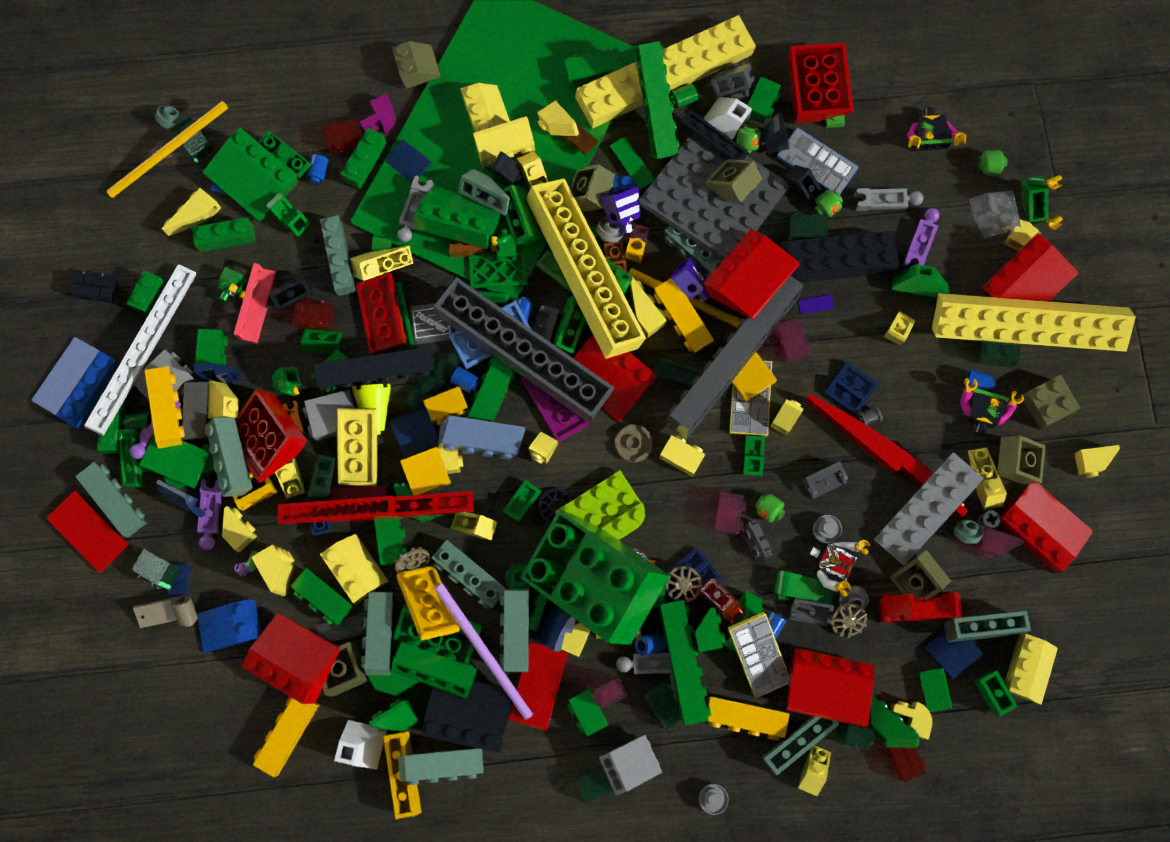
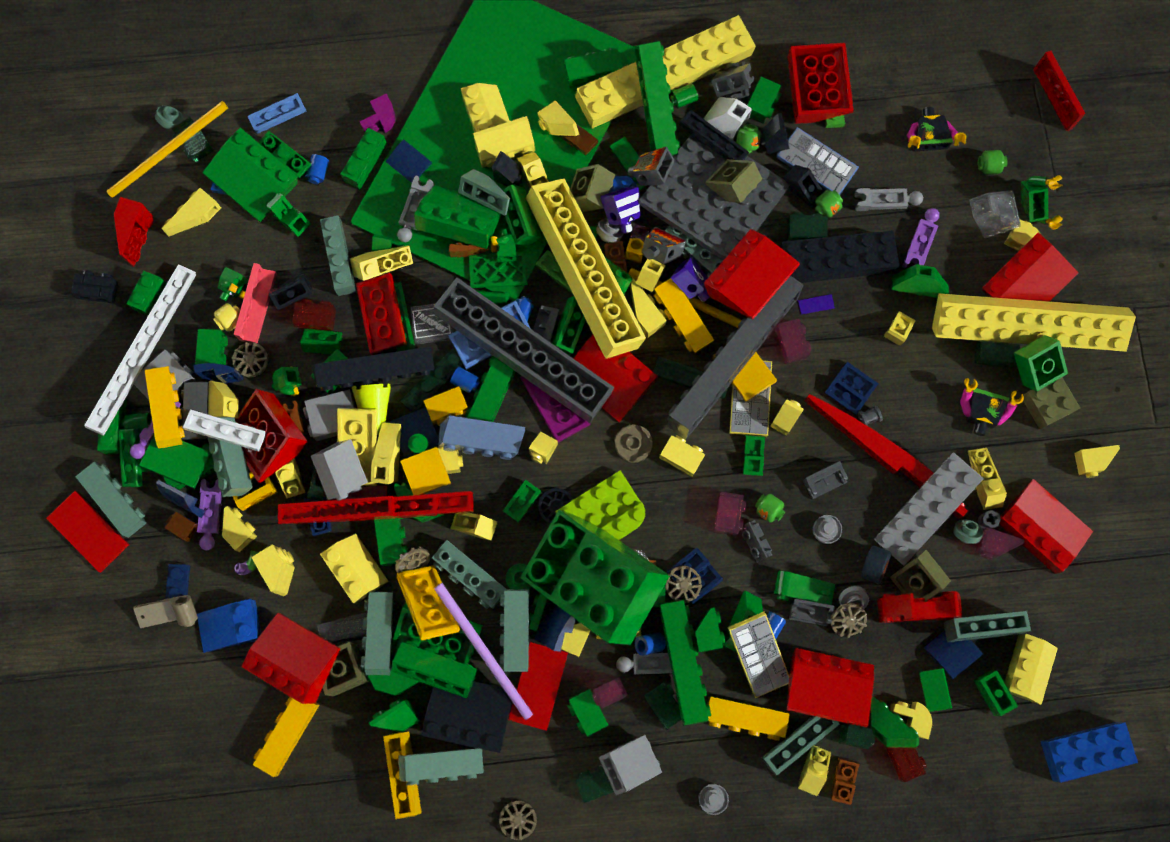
blue slope [32,337,120,429] -> none
clear green brick [132,549,182,590] -> none
green brick [192,217,256,252] -> none
green brick [291,568,354,626] -> none
clear red brick [322,118,363,153] -> none
white slope [334,720,387,769] -> none
olive slope [392,41,441,89] -> none
clear red brick [699,578,744,624] -> none
torso [808,540,870,597] -> none
blue brick [964,369,996,392] -> none
olive brick [997,435,1045,485] -> none
none -> red slope [114,197,153,267]
none -> reddish brown brick [165,512,198,542]
none -> white plate [183,410,266,451]
none -> light yellow head [213,303,240,332]
none -> dark tan wheel [232,342,268,378]
none -> medium blue plate [248,93,306,134]
none -> light grey brick [311,439,368,501]
none -> light yellow slope [371,422,401,484]
none -> green brick [408,434,429,453]
none -> dark tan wheel [499,801,537,840]
none -> dark grey torso [628,146,675,186]
none -> light yellow slope [635,259,665,292]
none -> dark grey torso [642,227,686,264]
none -> dark orange slope [831,757,860,805]
none -> black wheel [861,546,891,584]
none -> green brick [1014,335,1068,391]
none -> red tile [1034,50,1086,131]
none -> blue brick [1040,722,1138,783]

